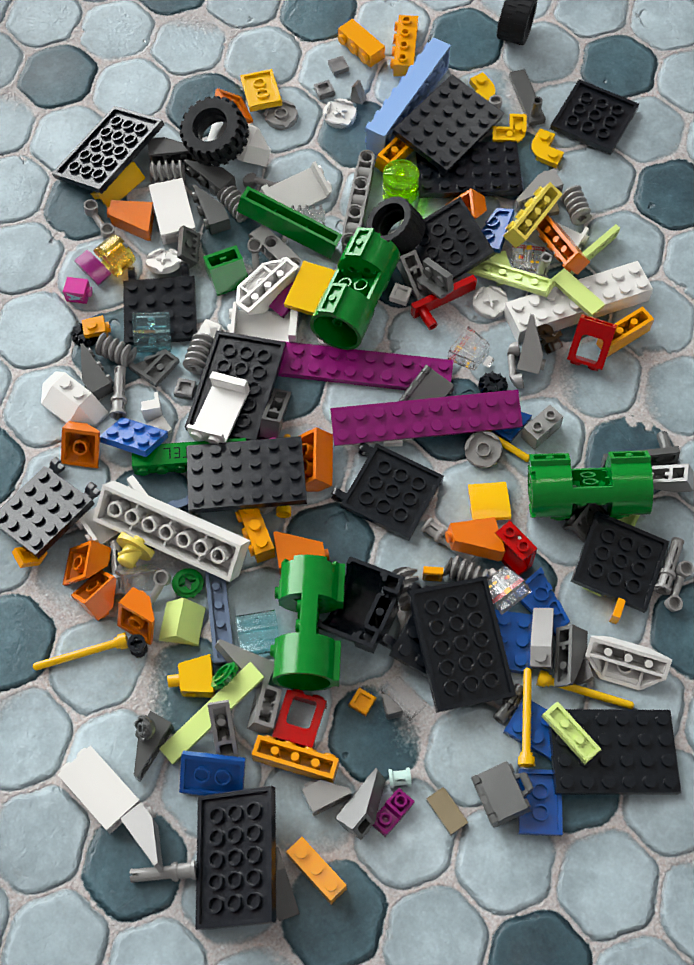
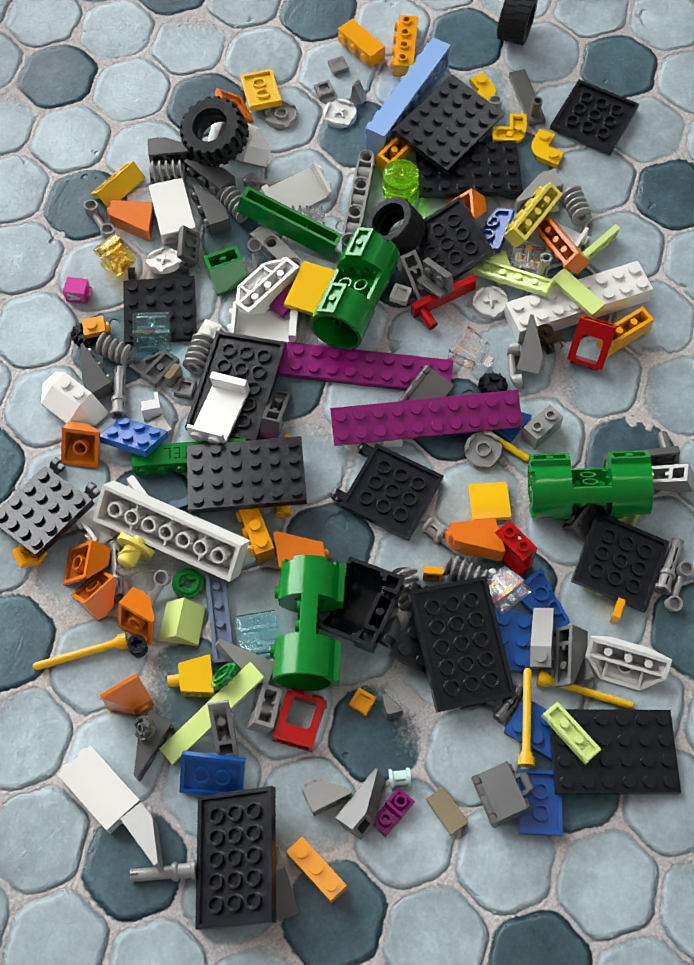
black plate [52,106,165,194] -> none
magenta slope [74,250,111,286] -> none
light orange brick [251,735,339,783] -> none
orange slope [299,427,333,492] -> none
none -> orange slope [100,673,154,716]
none -> dark tan tile [164,363,183,388]

